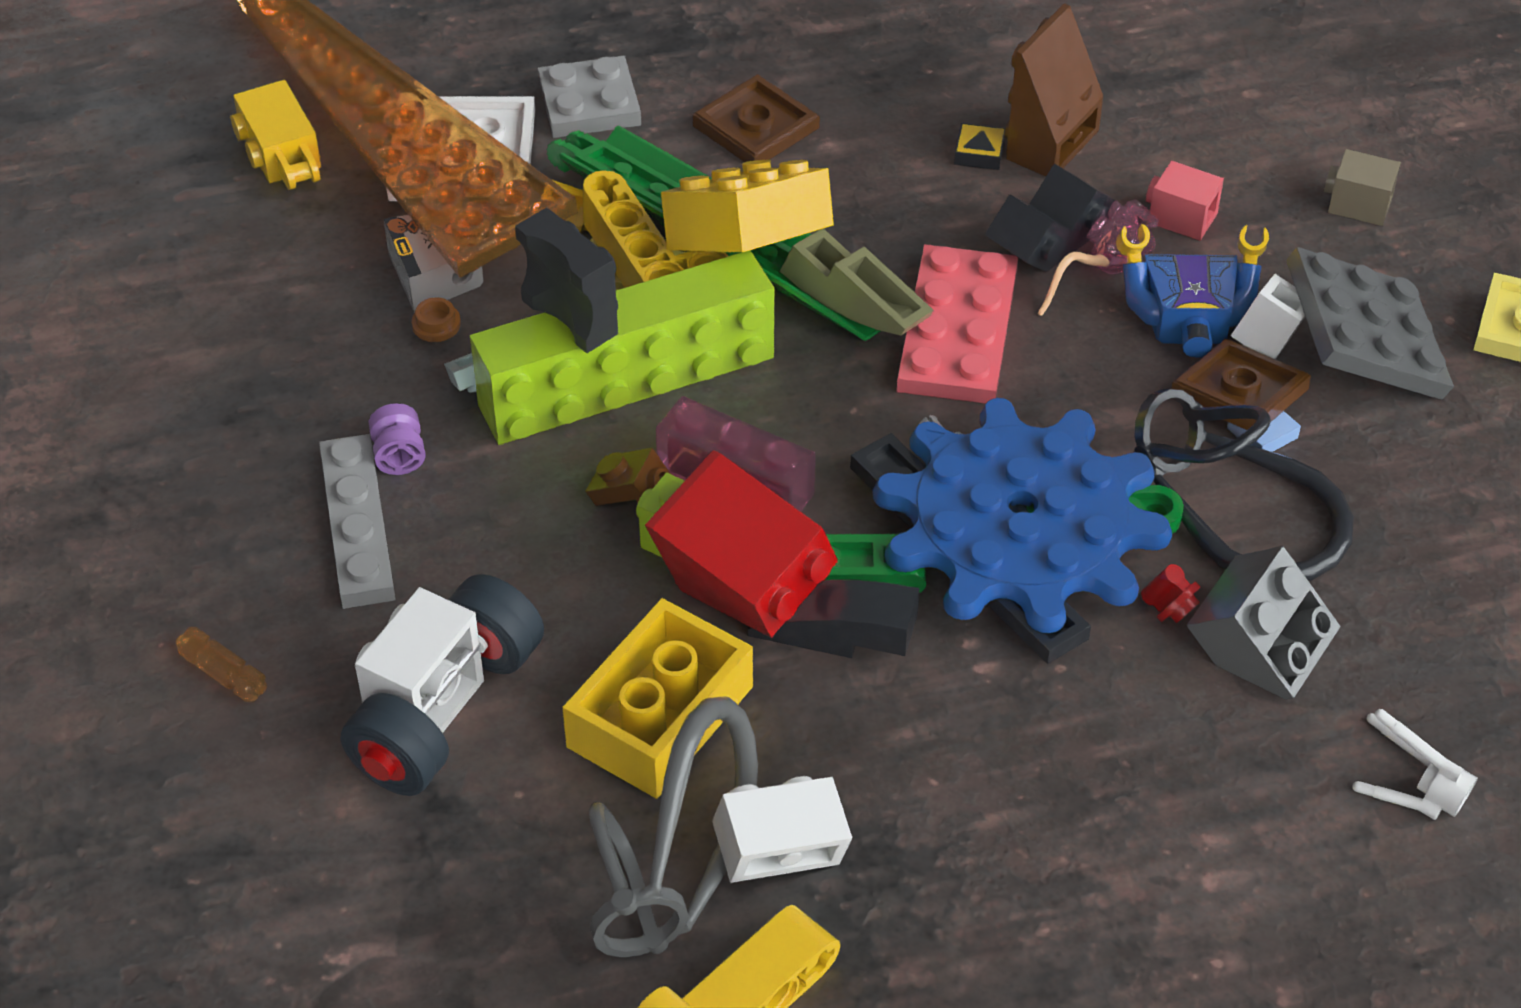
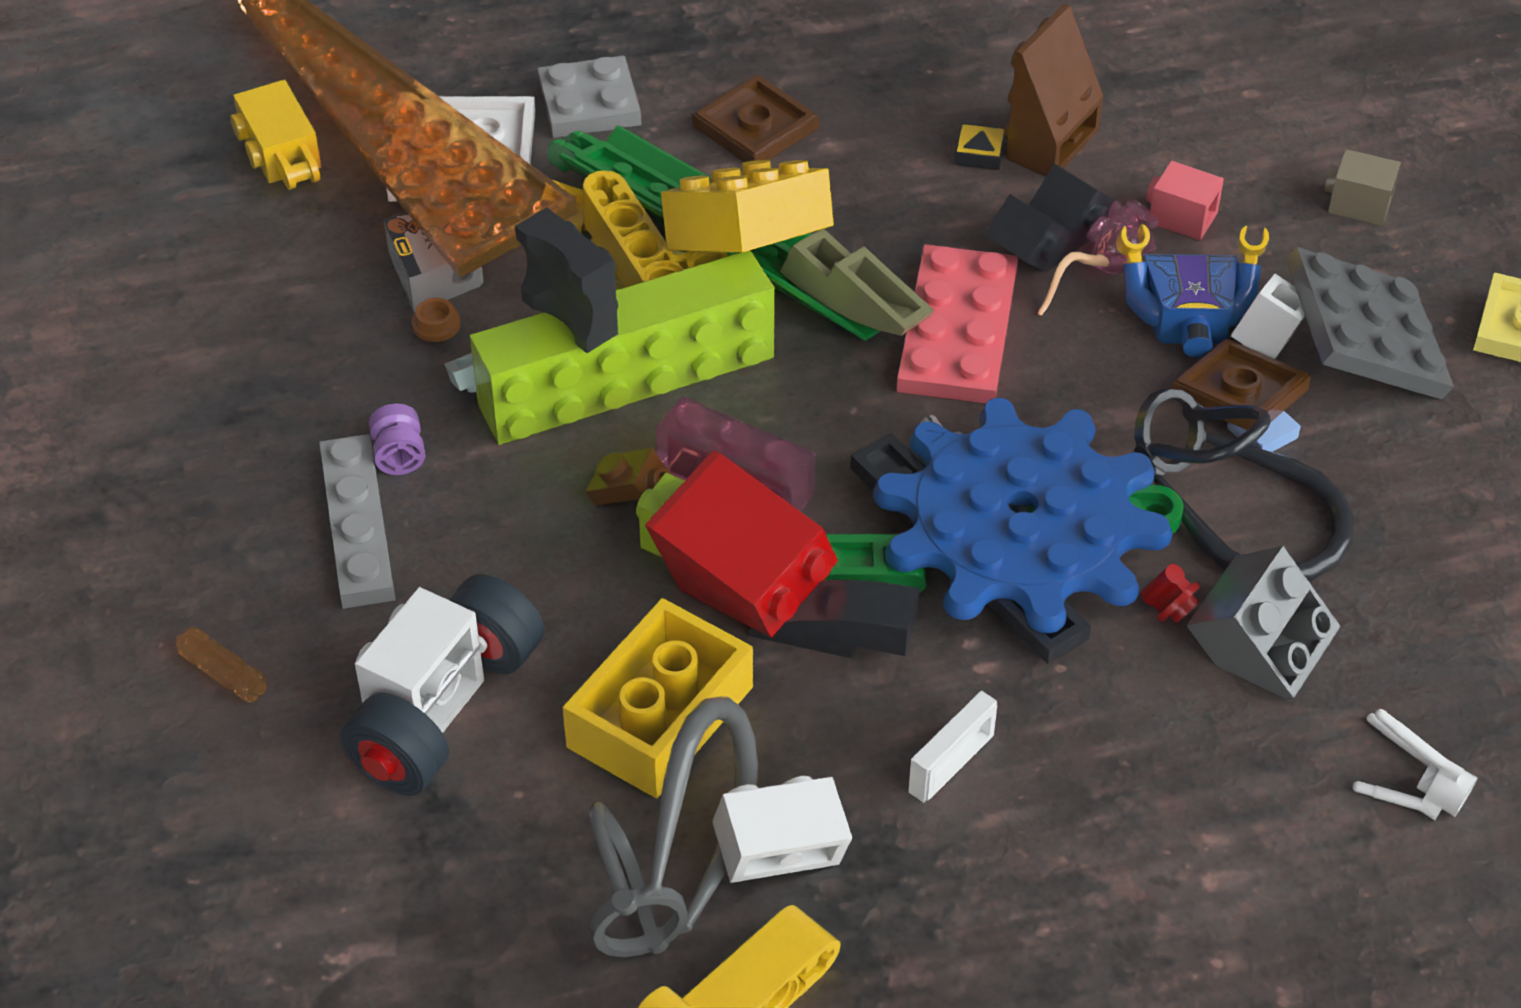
none -> white tile [909,691,997,803]

